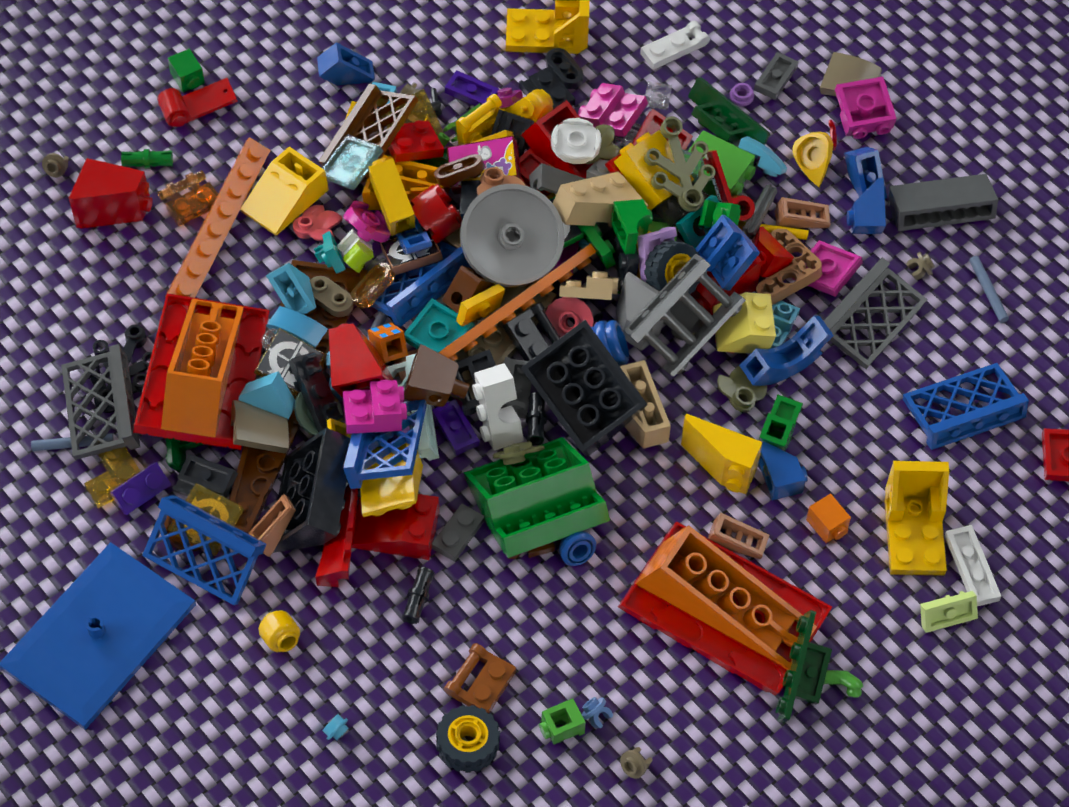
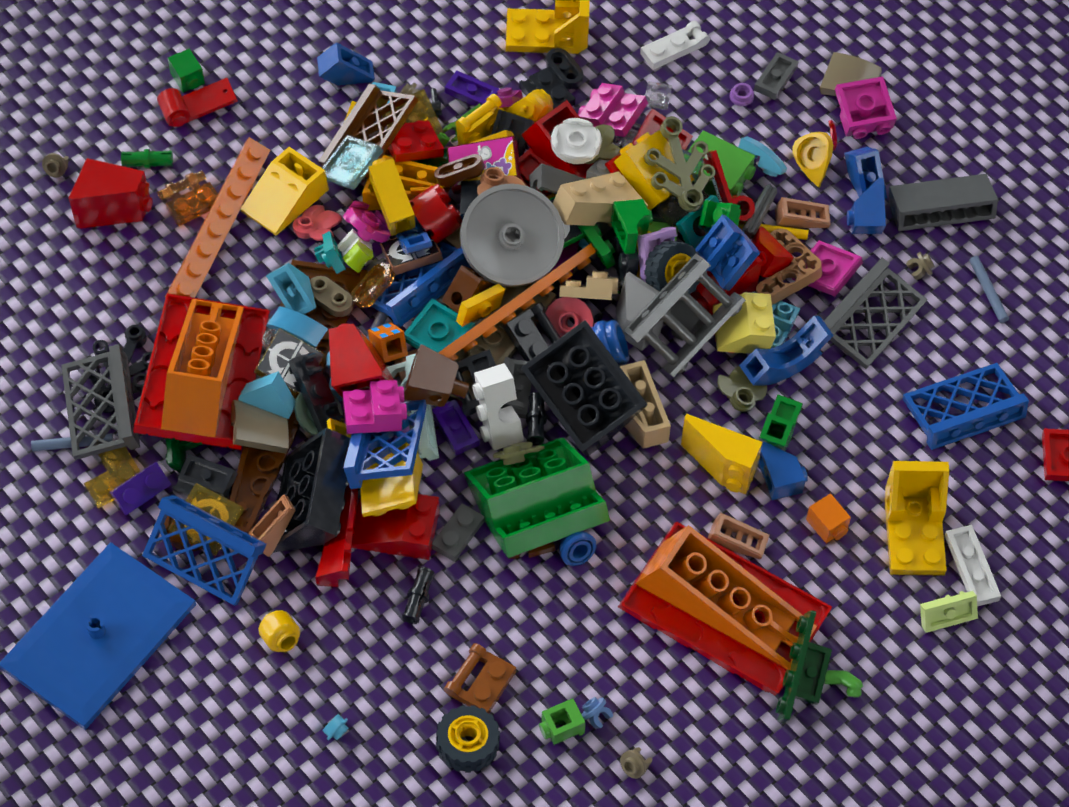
dark green bracket [688,77,770,145] -> none

